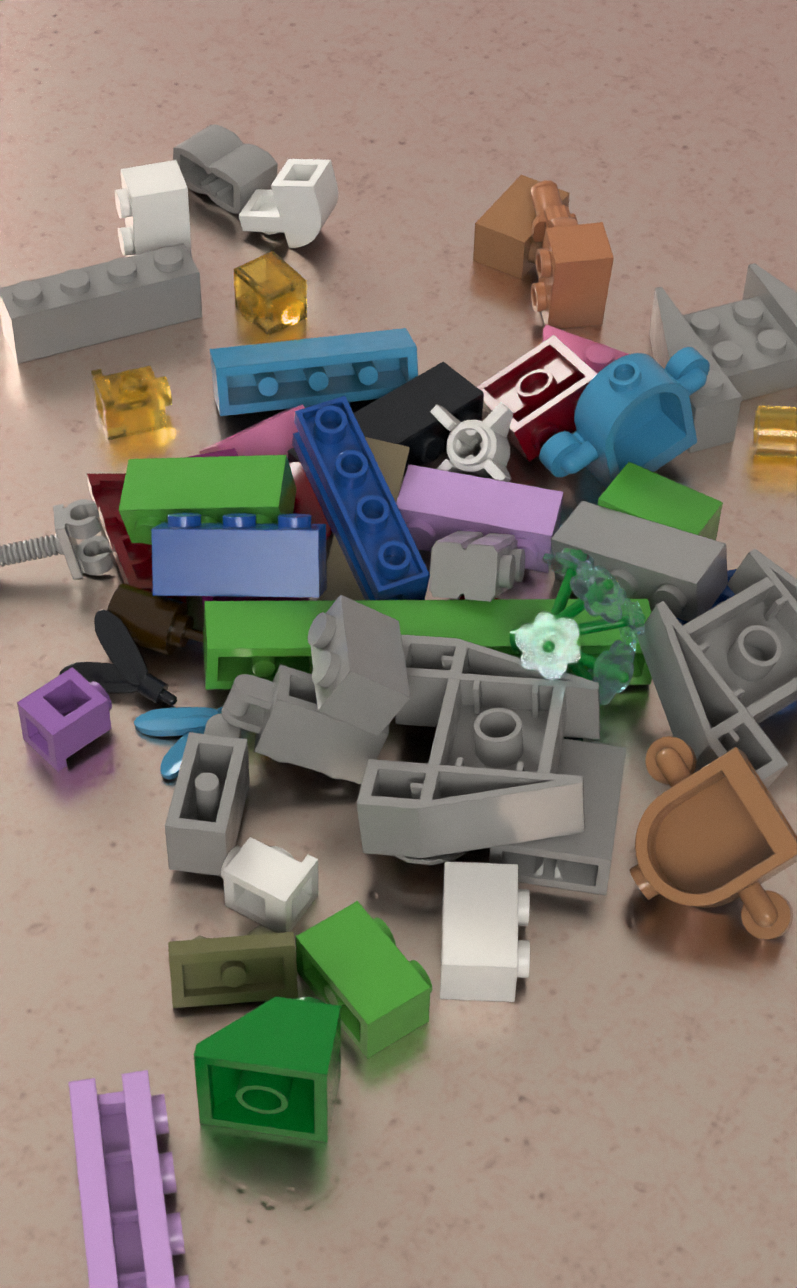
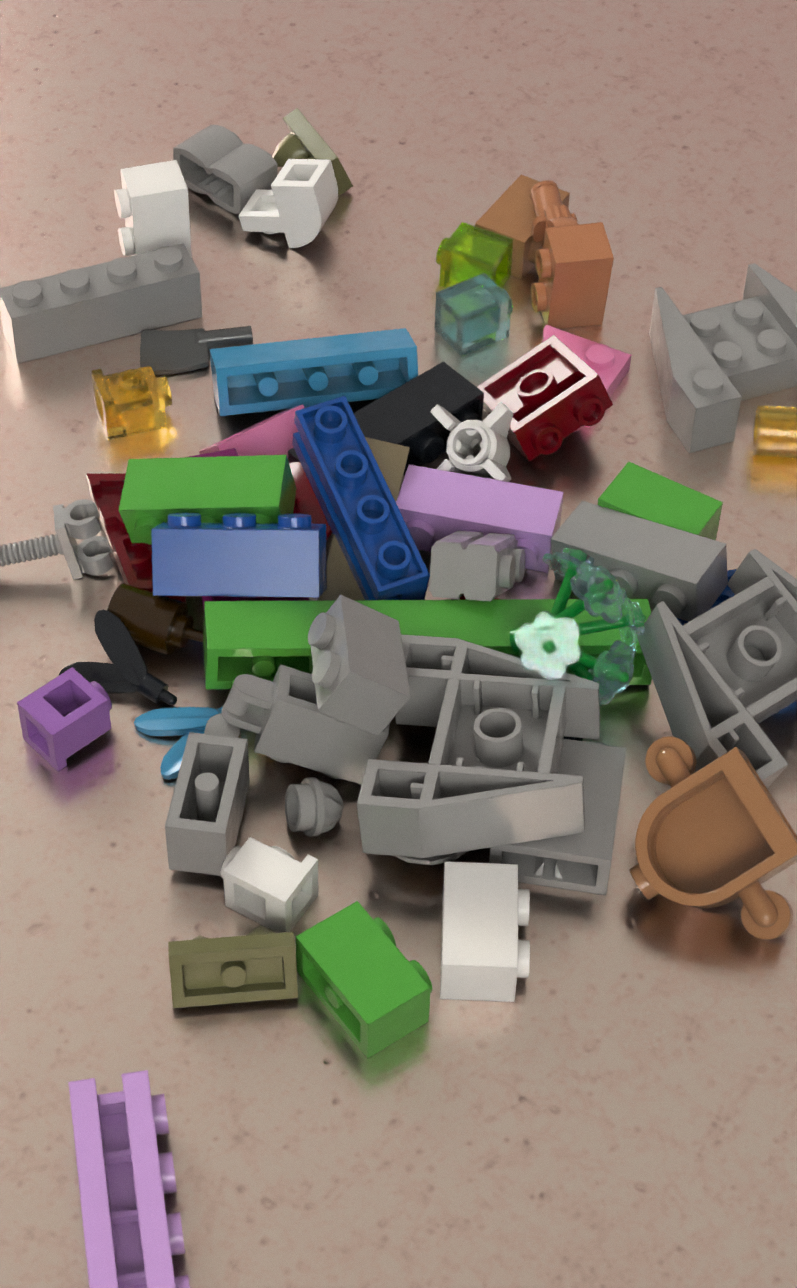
green slope [194,997,341,1142] -> none
clear yellow brick [234,251,307,336] -> none
dark azure piece [539,347,710,489] -> none
none -> dark grey piece [140,326,253,376]
none -> tile [272,108,353,196]
none -> light grey plate [285,777,344,837]
none -> clear light blue brick [435,273,513,357]
none -> clear neon green brick [436,222,513,303]

